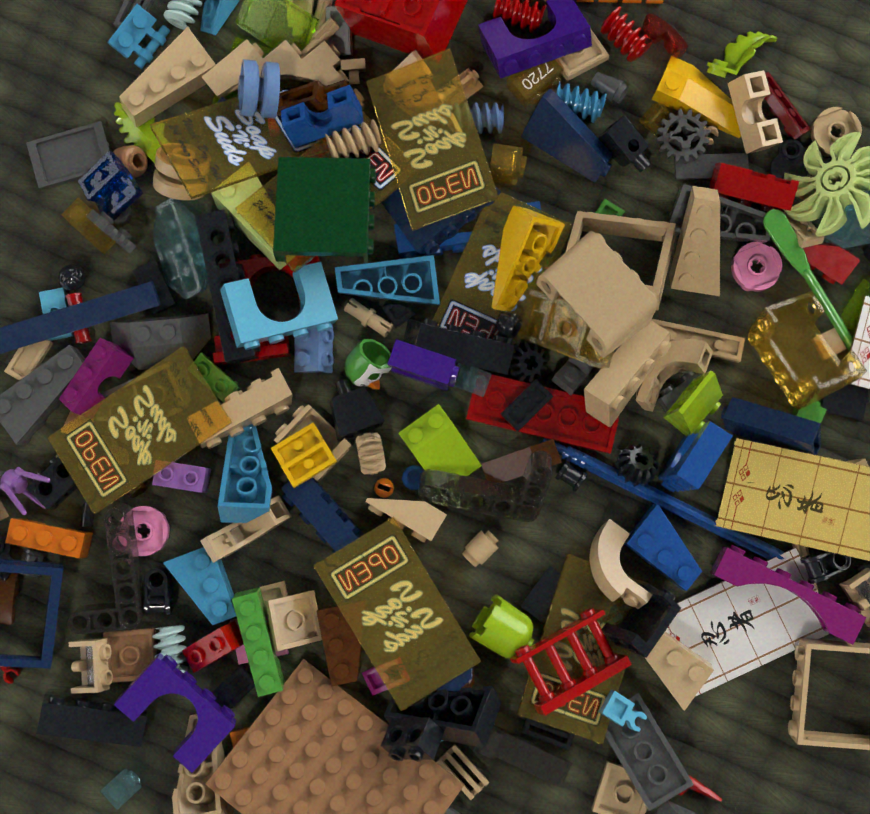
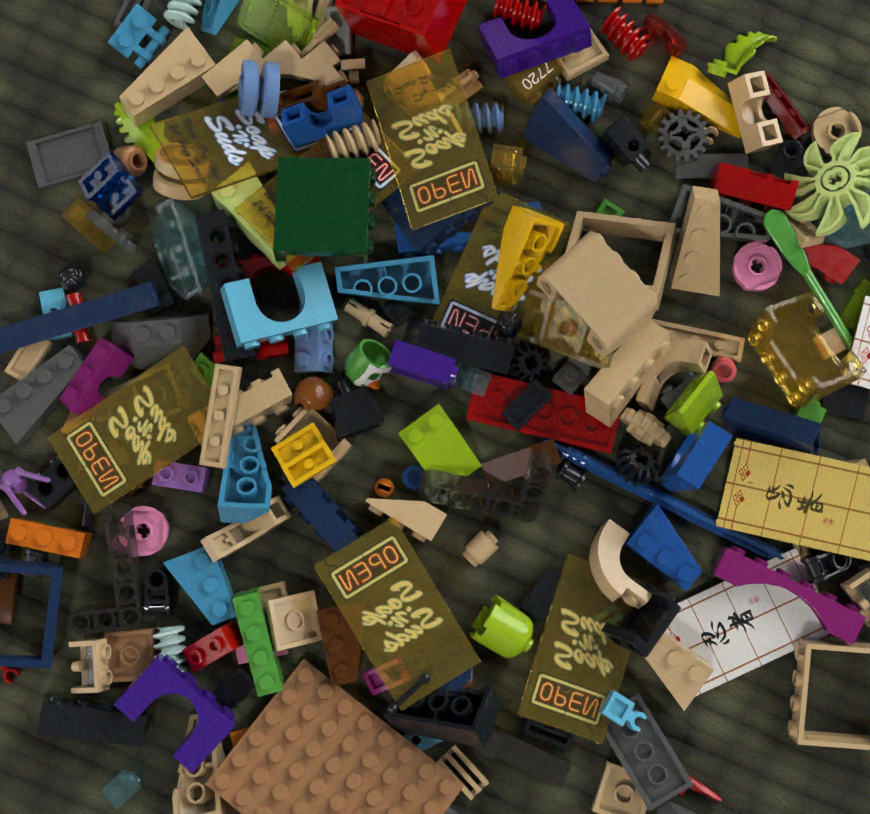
tan gear [356,432,386,475] -> none
black brick [380,718,445,762] -> none
red fence [510,607,632,716] -> none
none -> tan tile [199,363,242,469]
none -> dark orange hair [293,376,333,411]
none -> black hinge [388,673,431,714]
none -> tan gear [619,407,672,448]
none -> coral tile [711,357,737,383]

